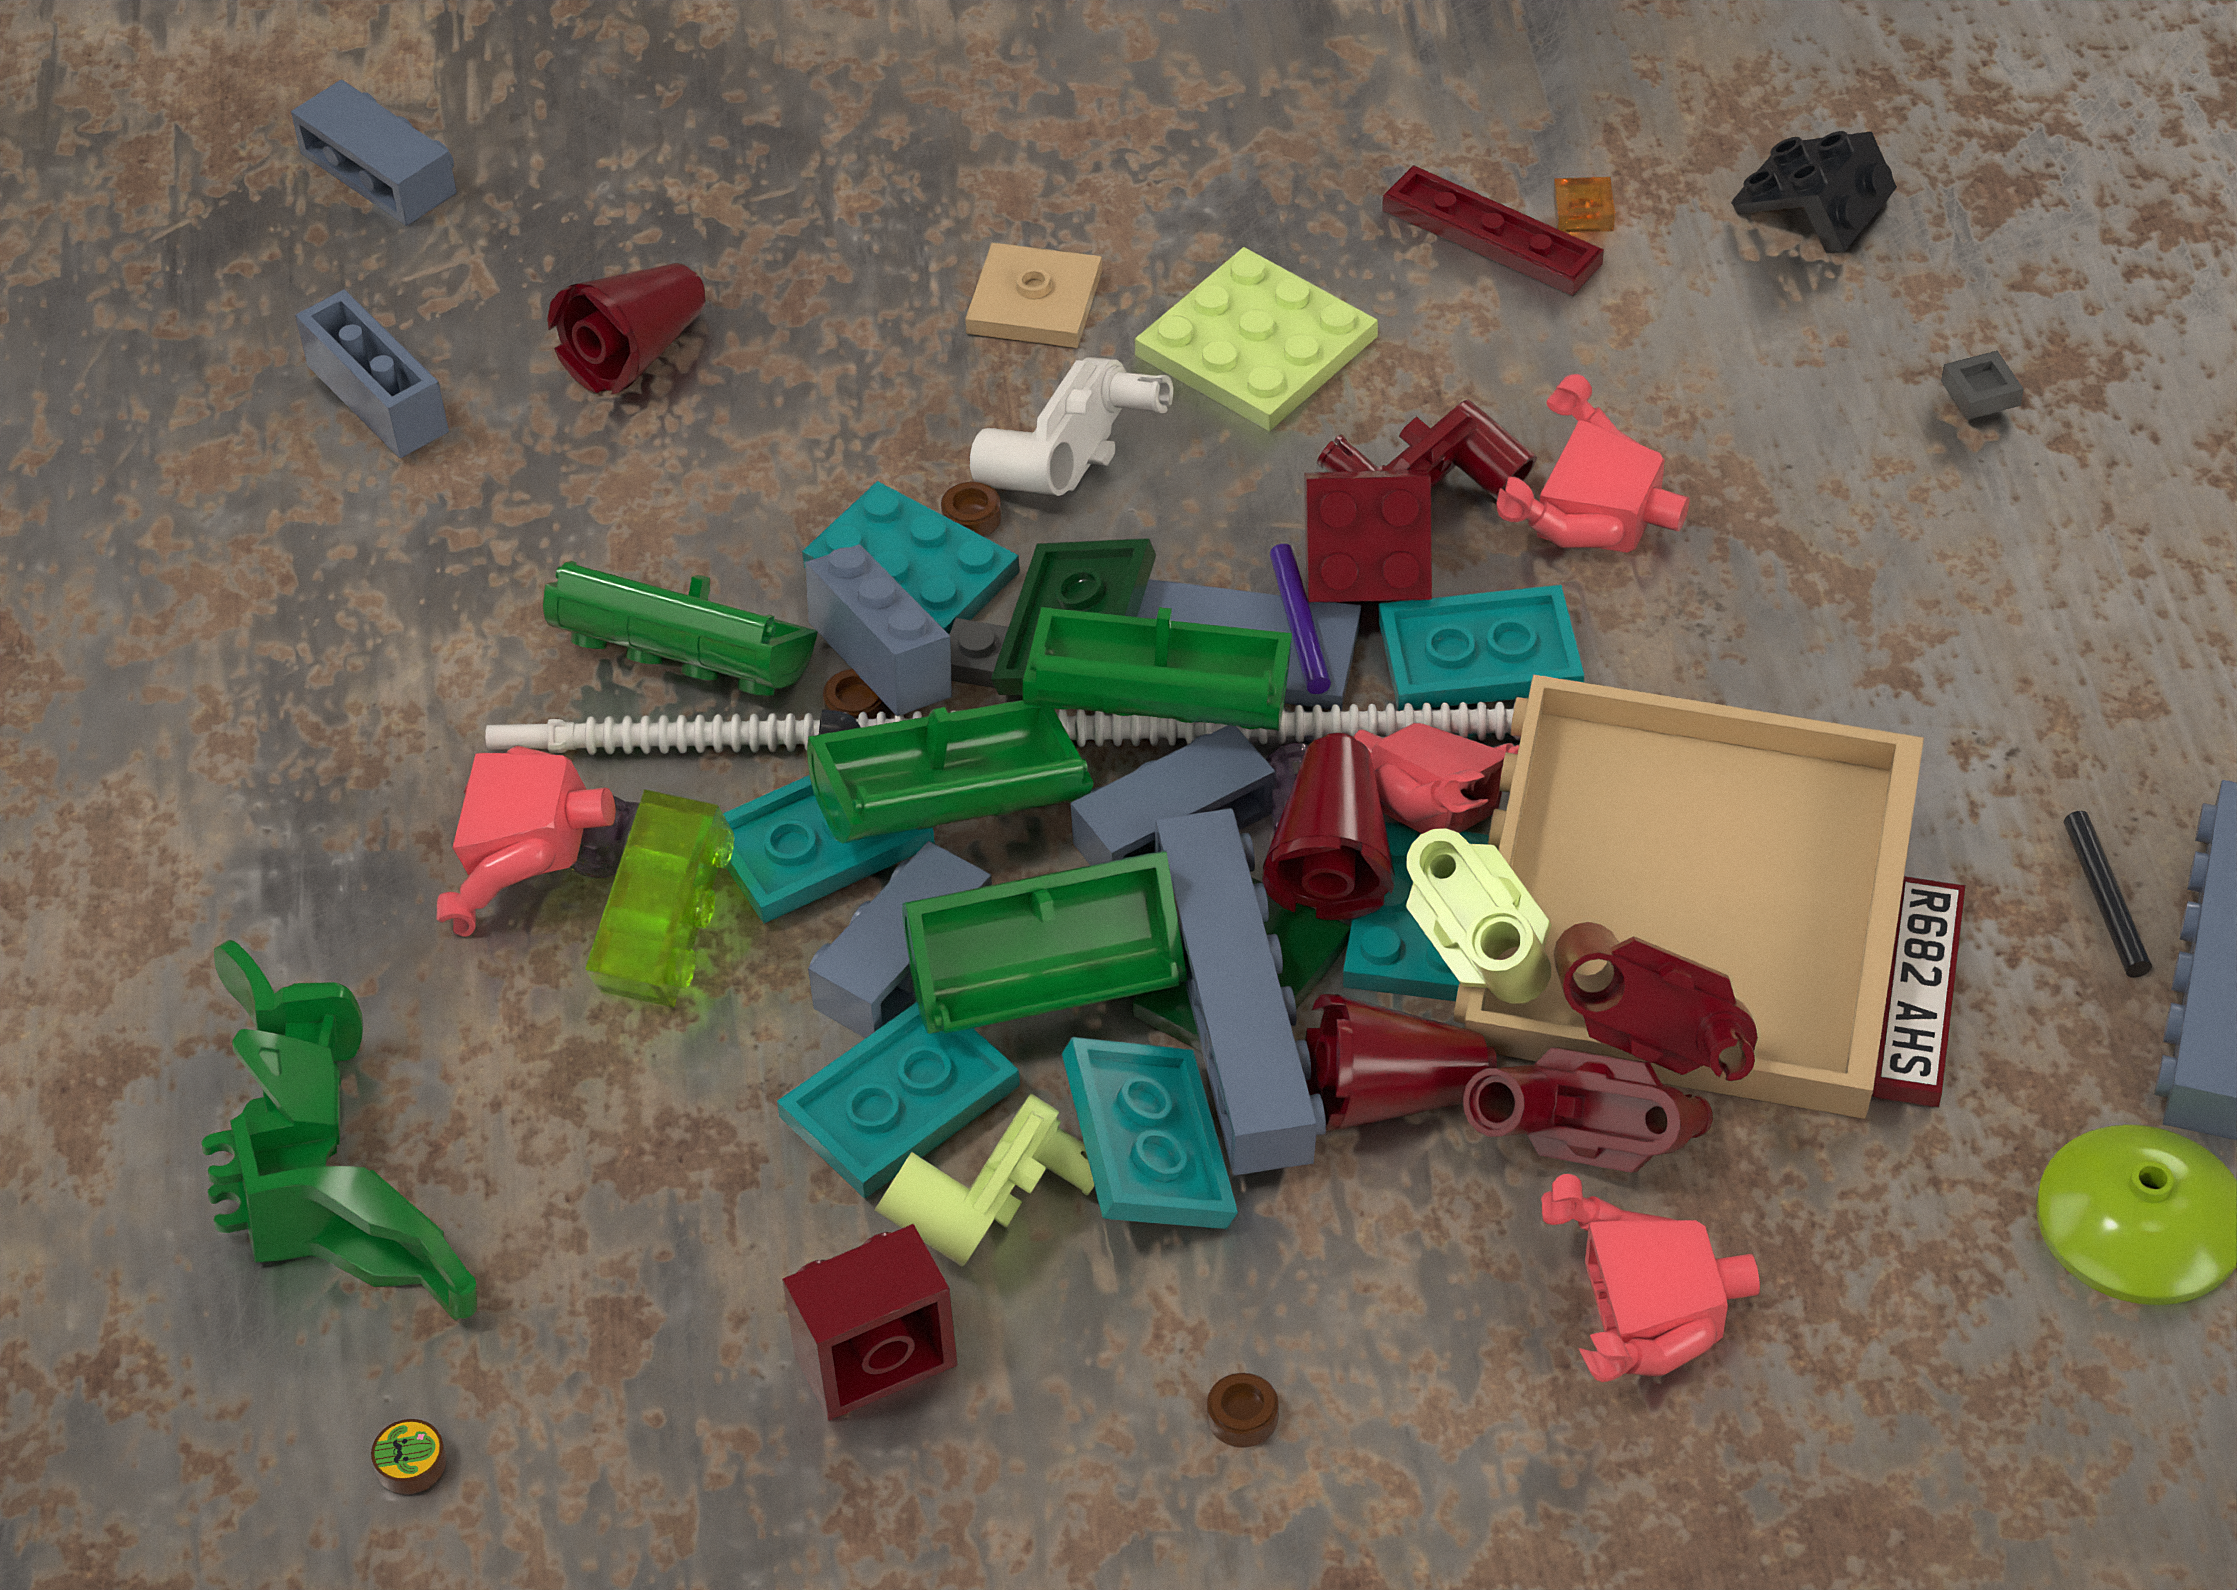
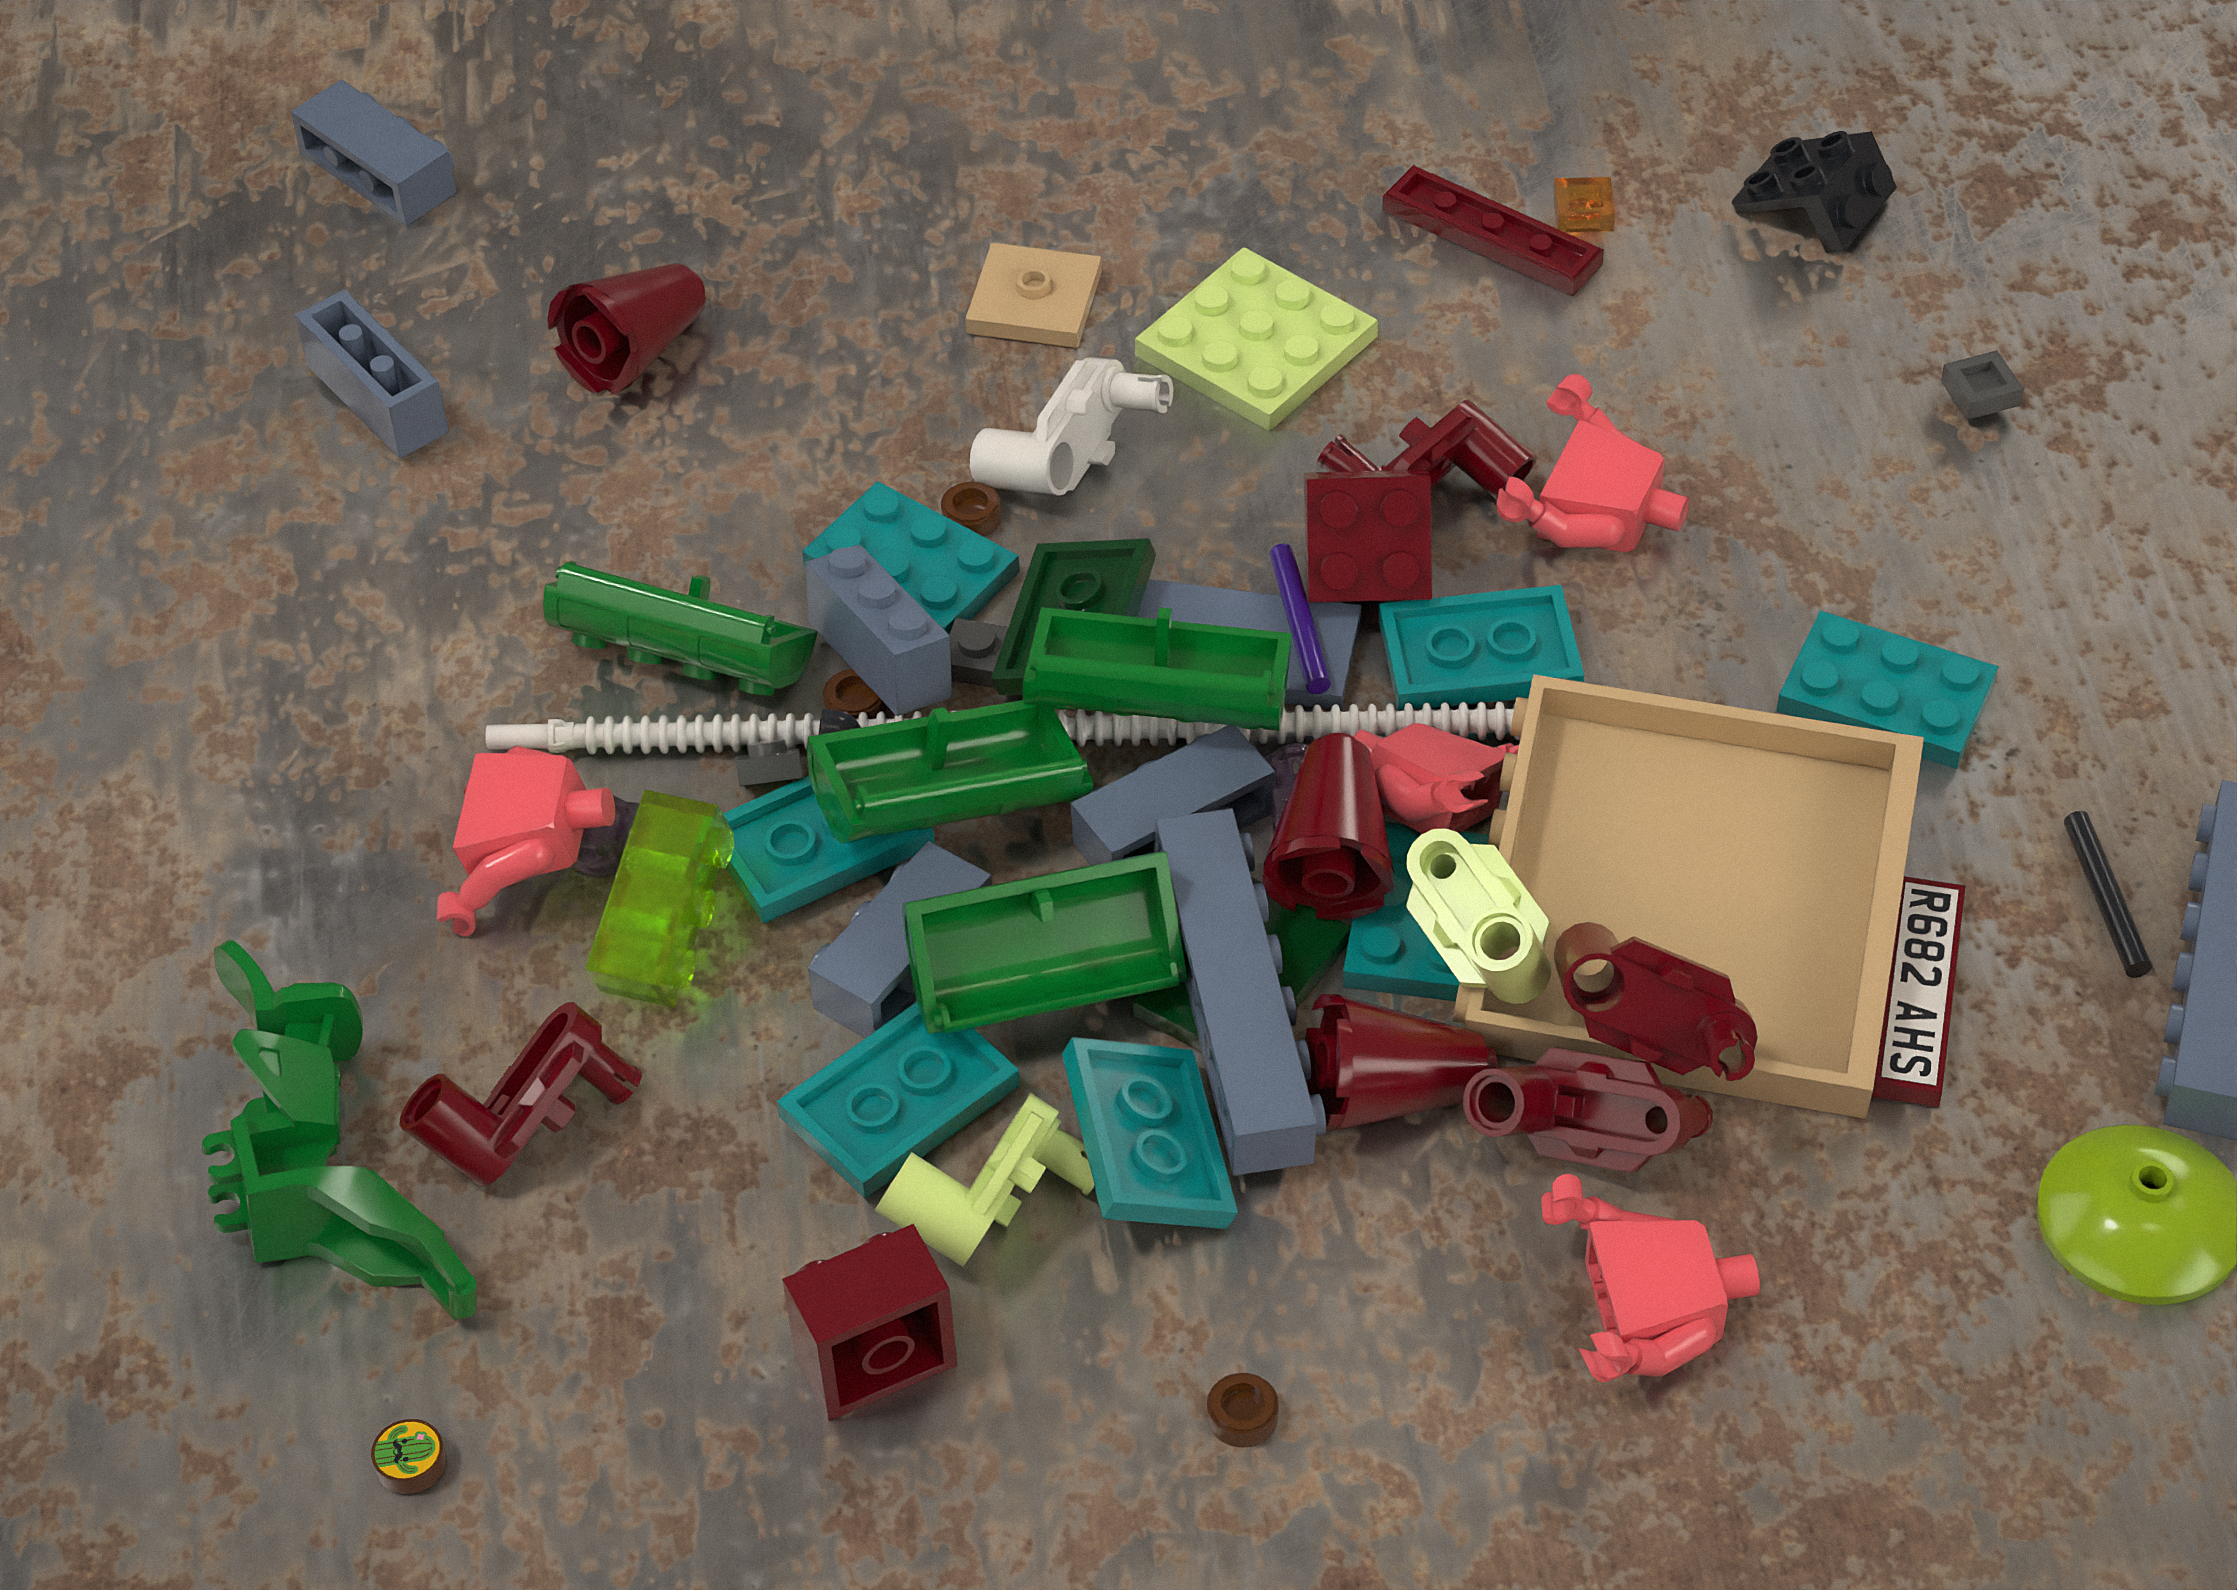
none -> dark red piece [399,1002,642,1187]
none -> dark grey plate [736,739,803,786]
none -> teal plate [1776,610,1999,769]

